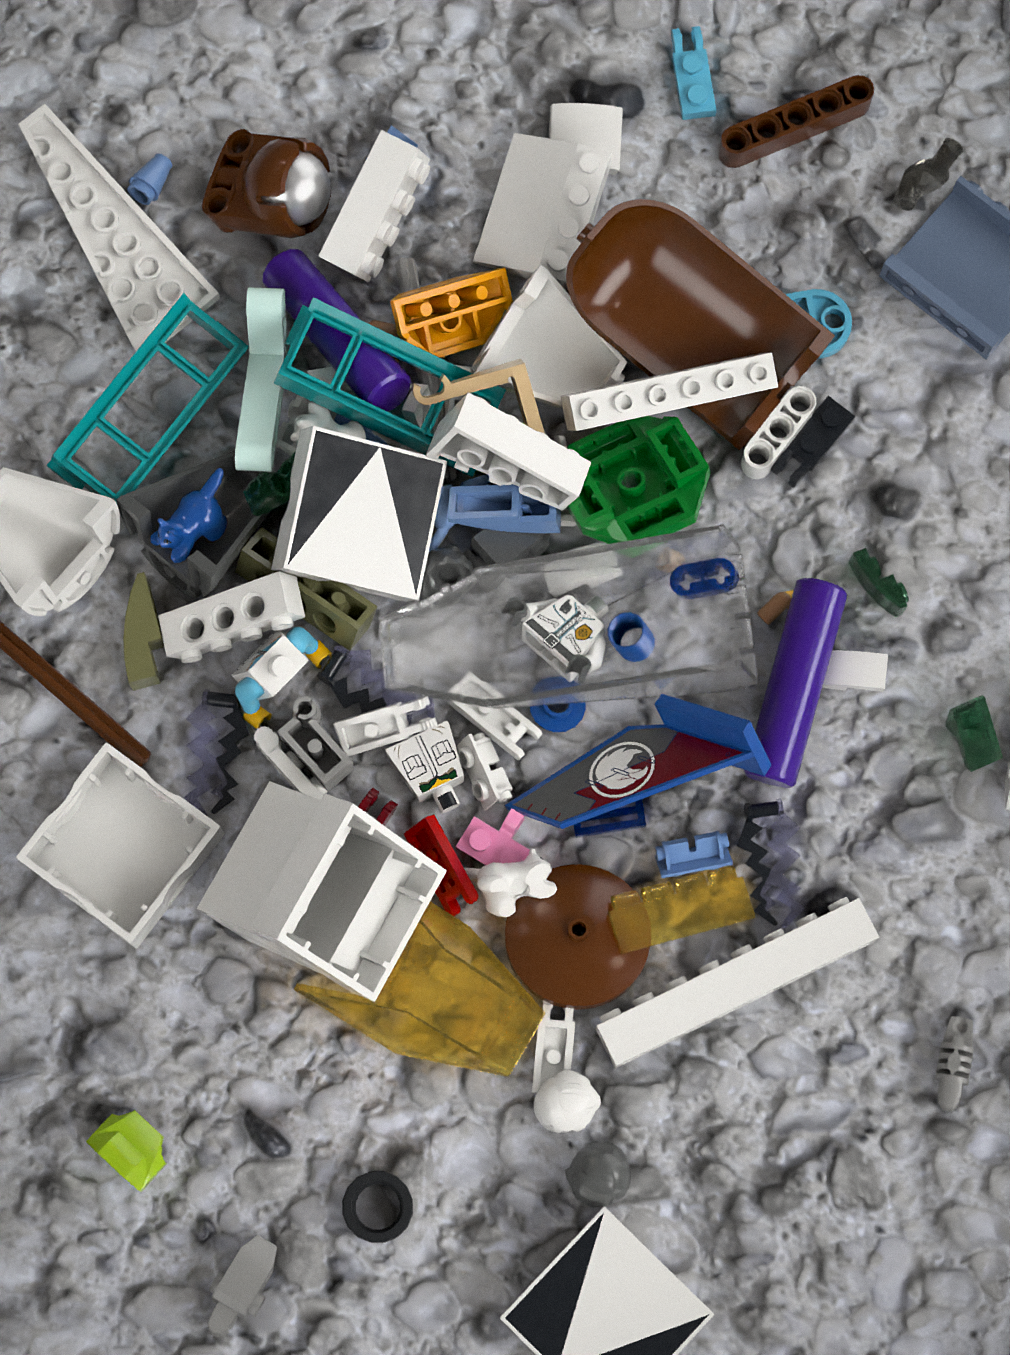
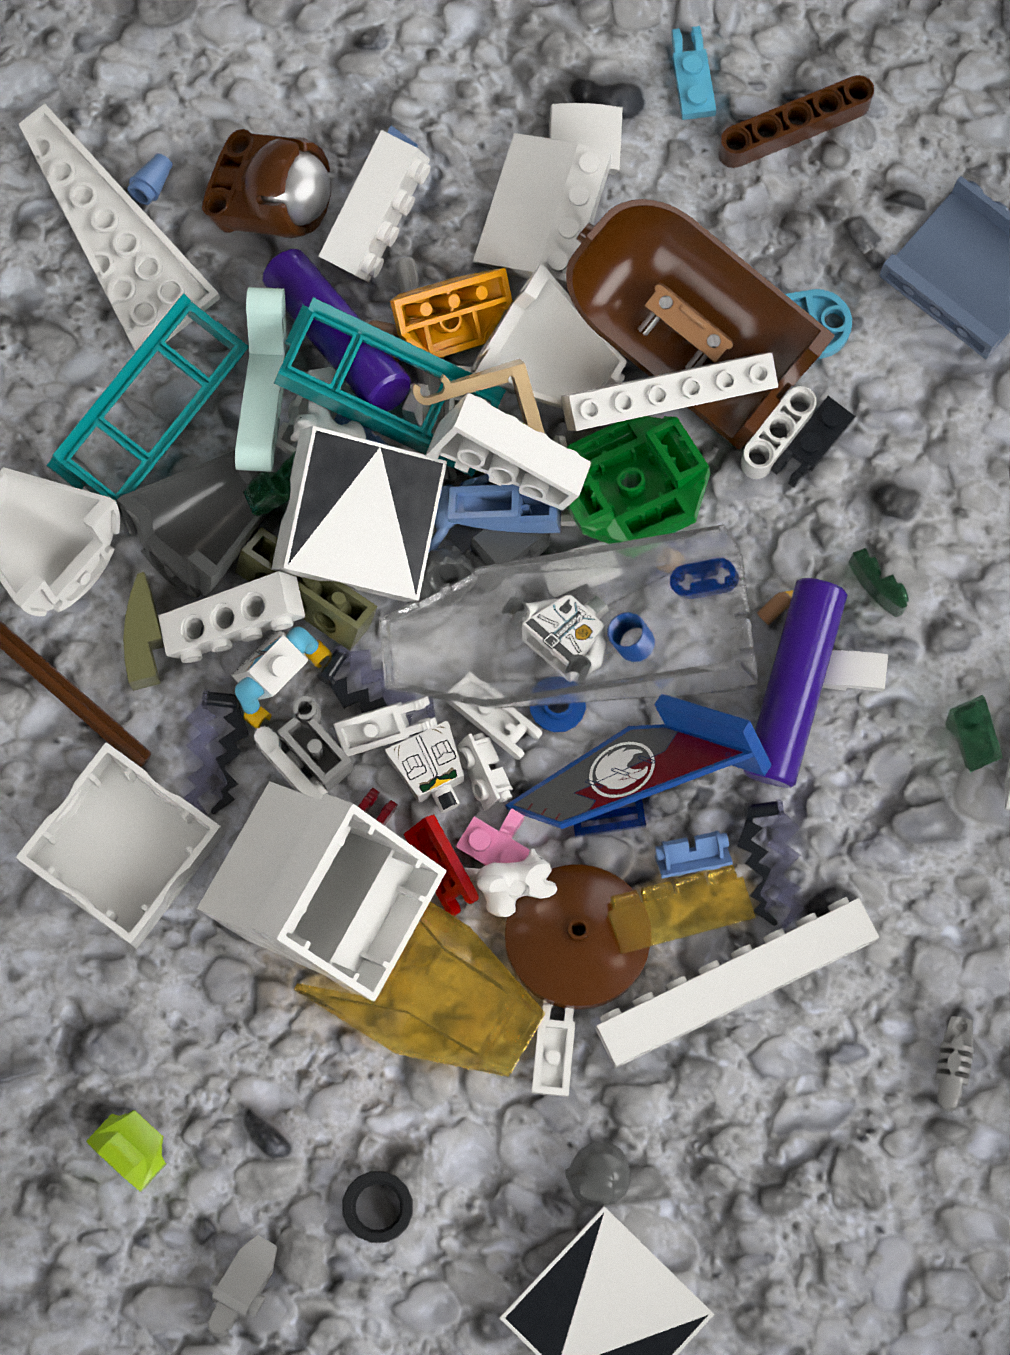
blue animal [150,468,227,563] -> none
white hair [534,1070,601,1133] -> none
clear smoke arm [893,138,963,211] -> none
none -> medium nougat piece [638,283,733,369]

